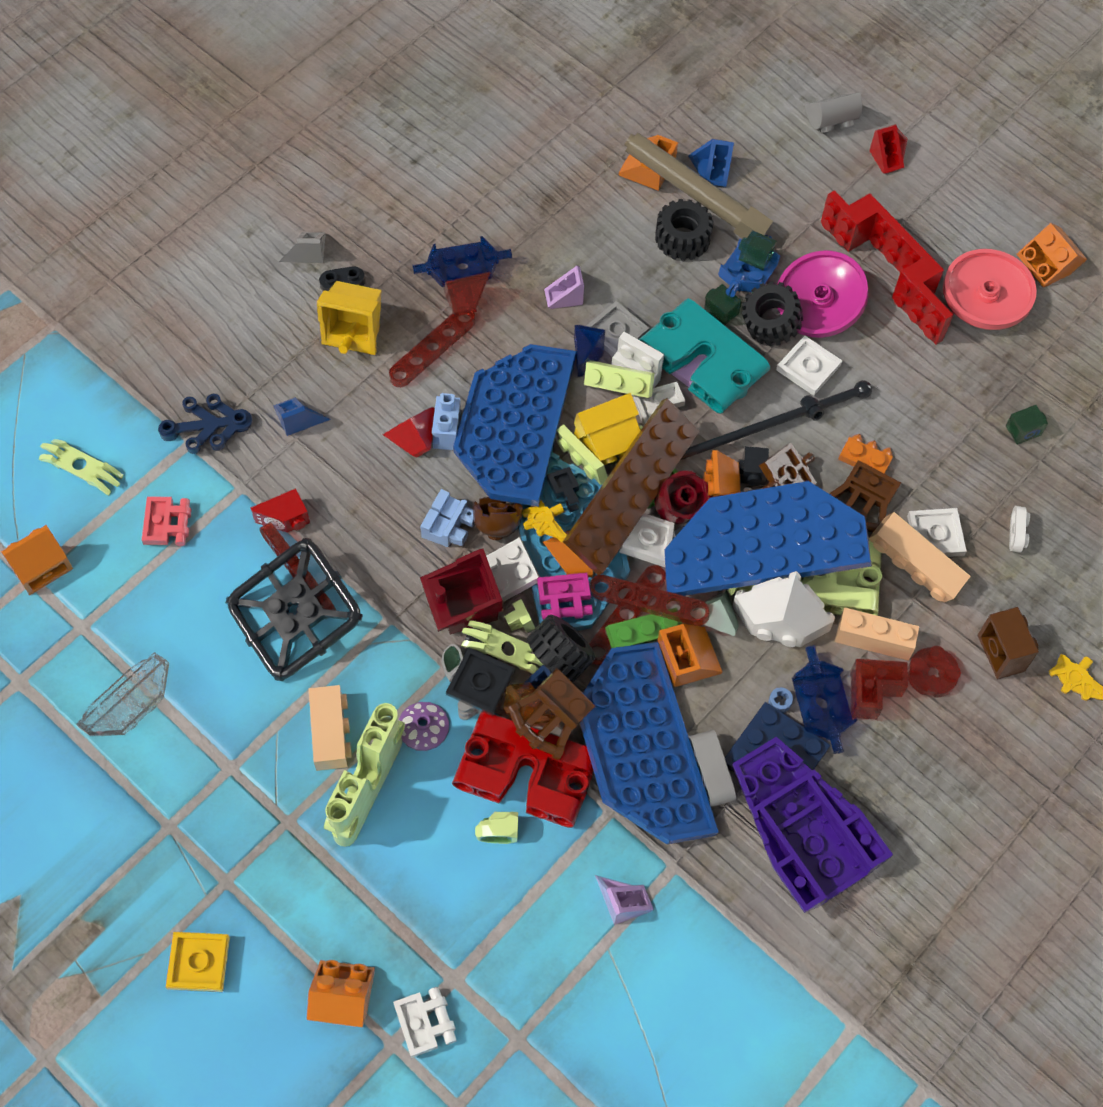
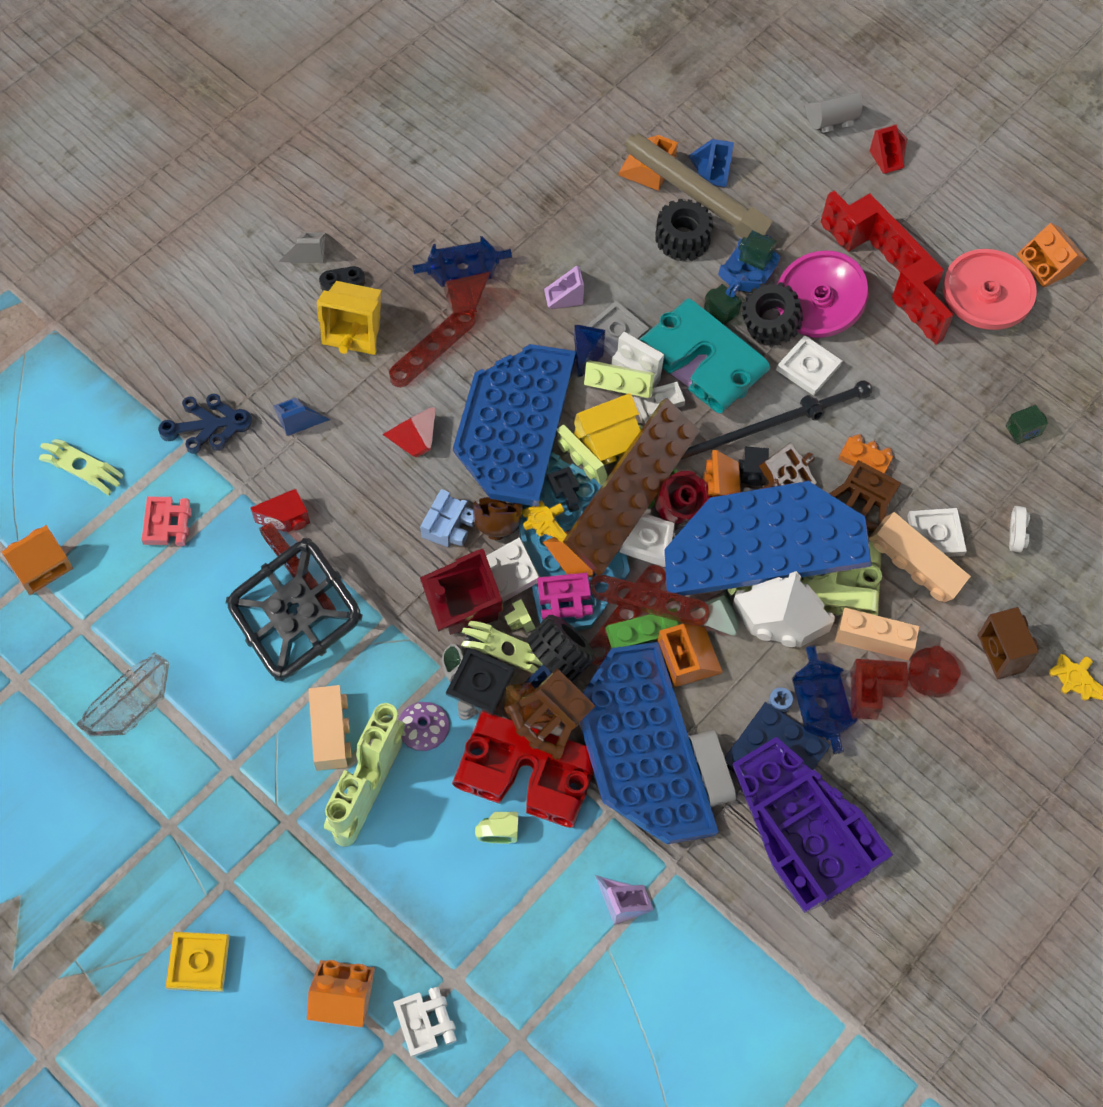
light blue hips [432,393,461,450] -> none

